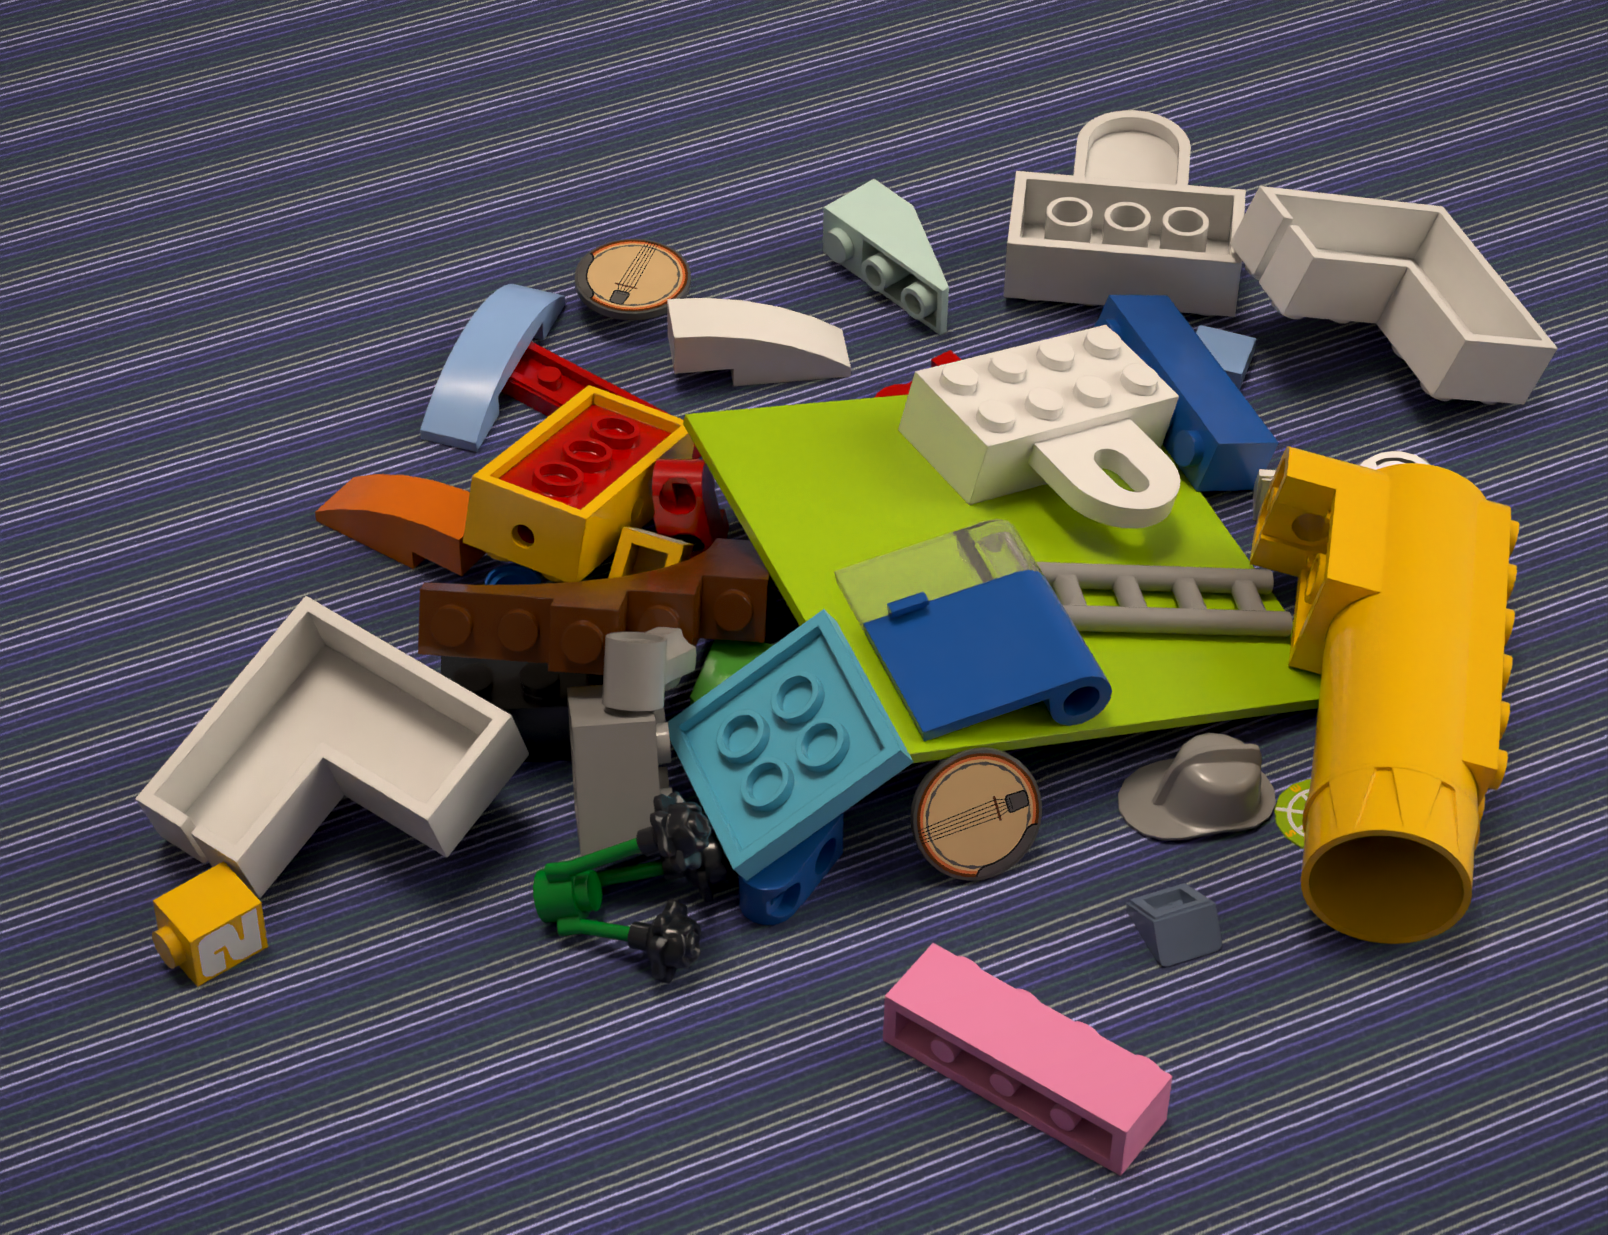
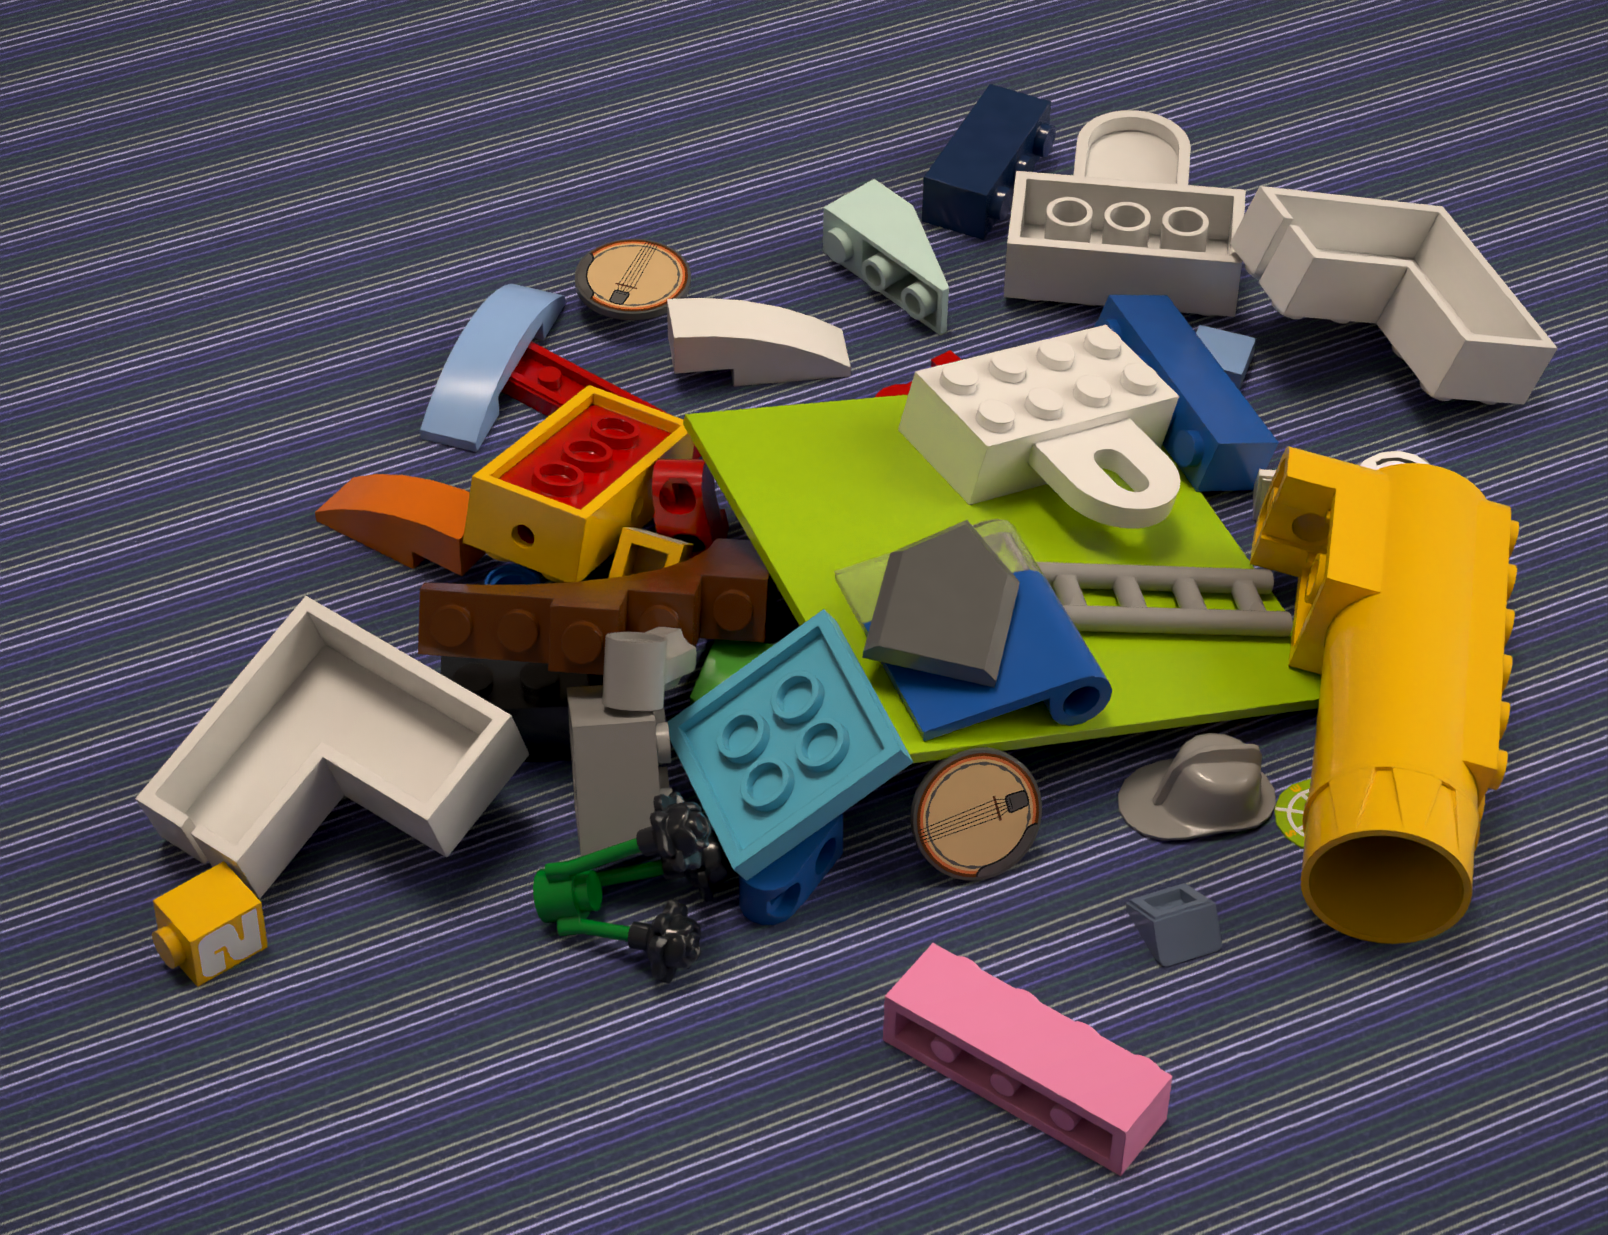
none -> dark grey tile [862,520,1020,688]
none -> dark blue brick [922,84,1056,240]

